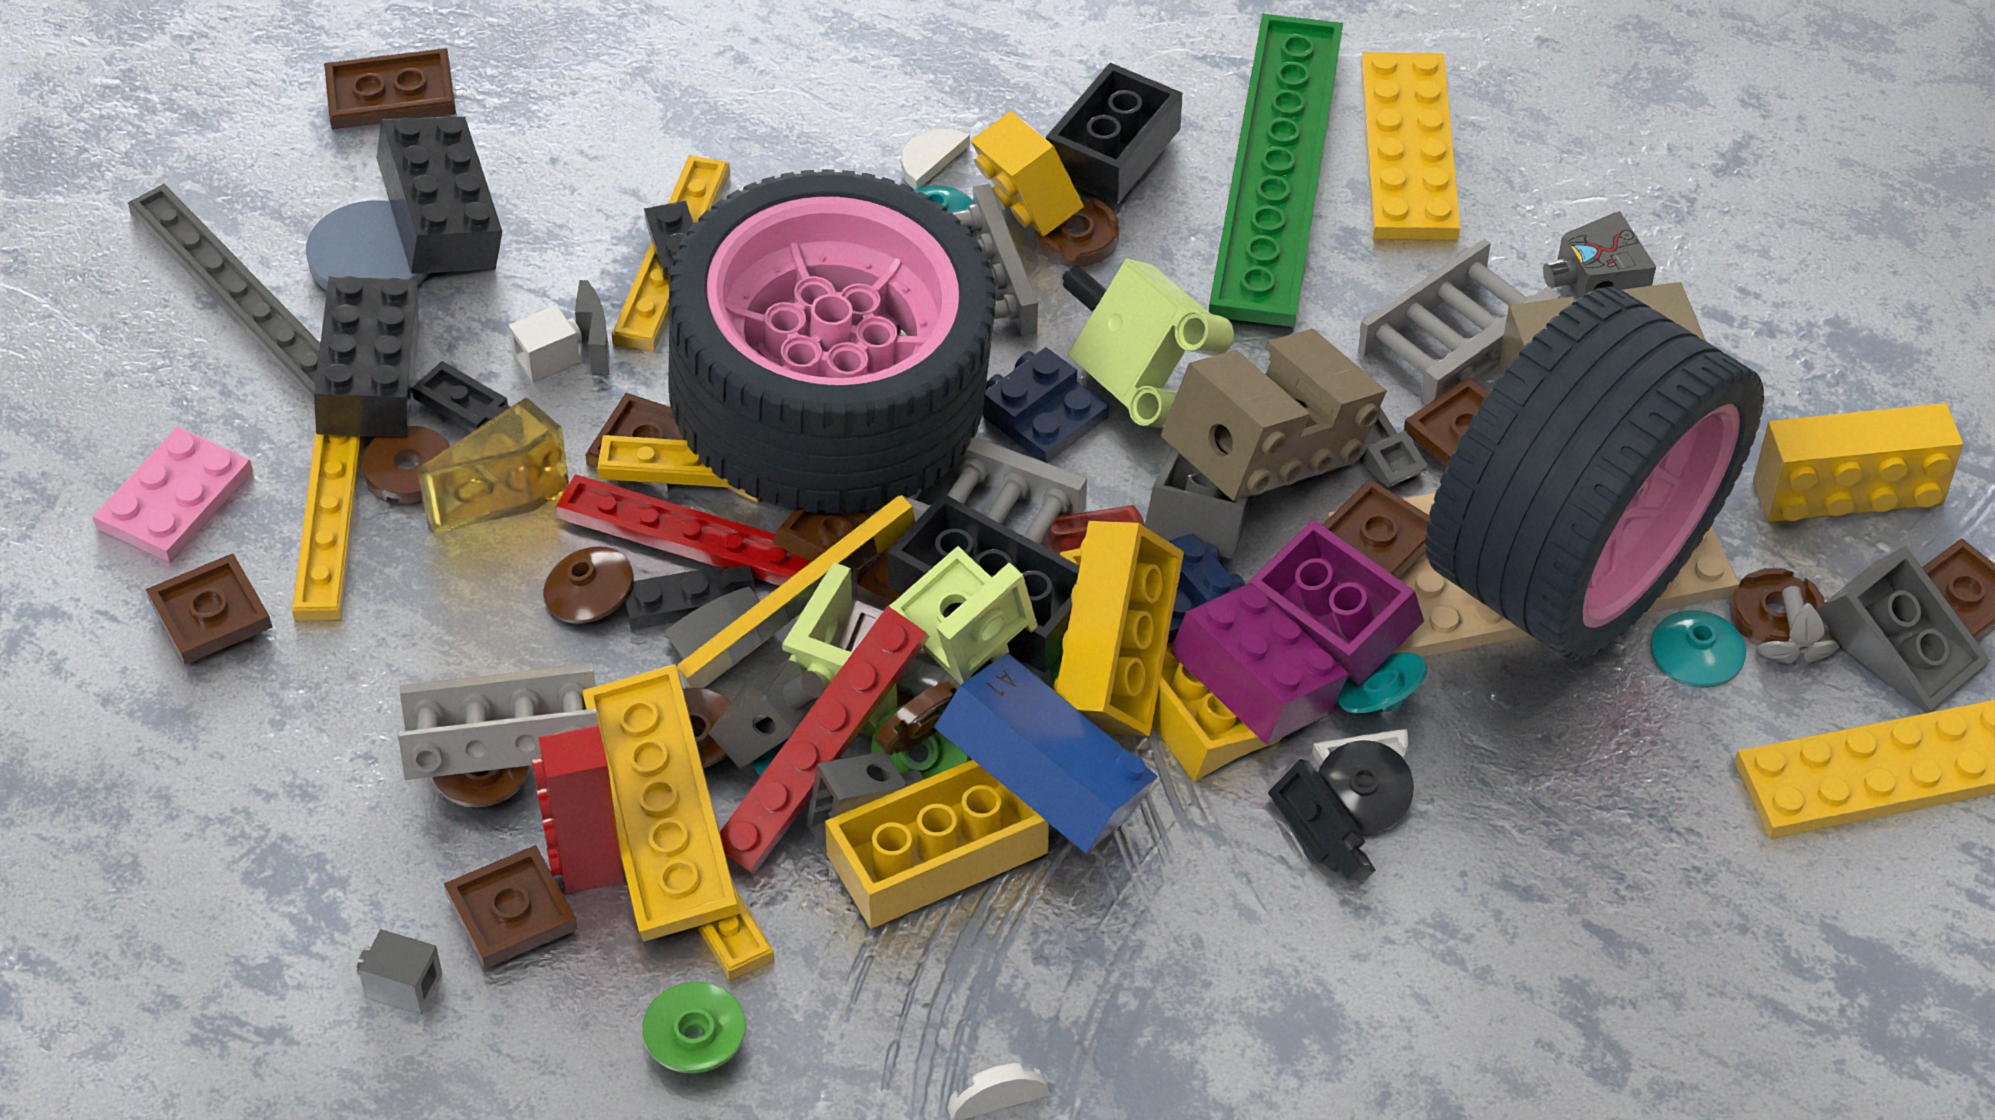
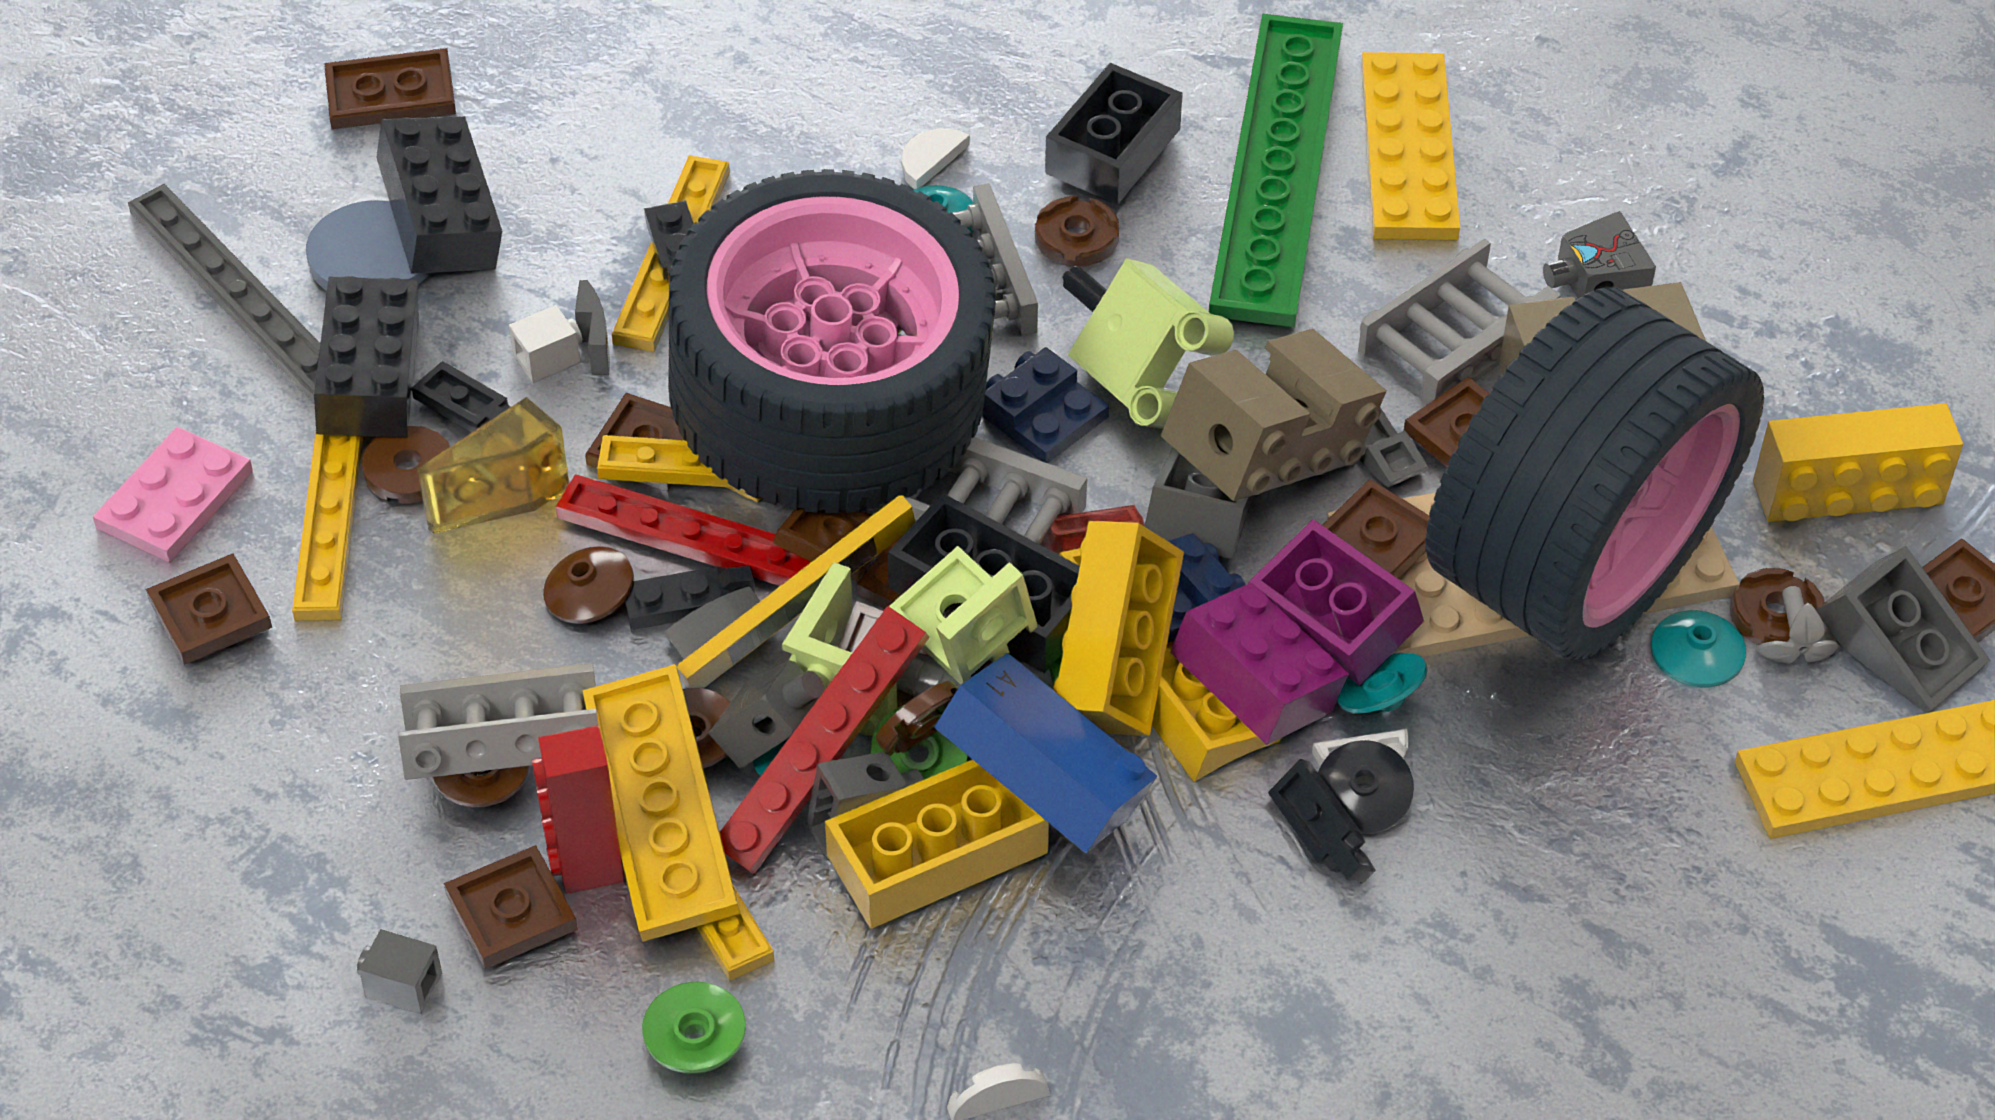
yellow brick [970,111,1084,237] -> none

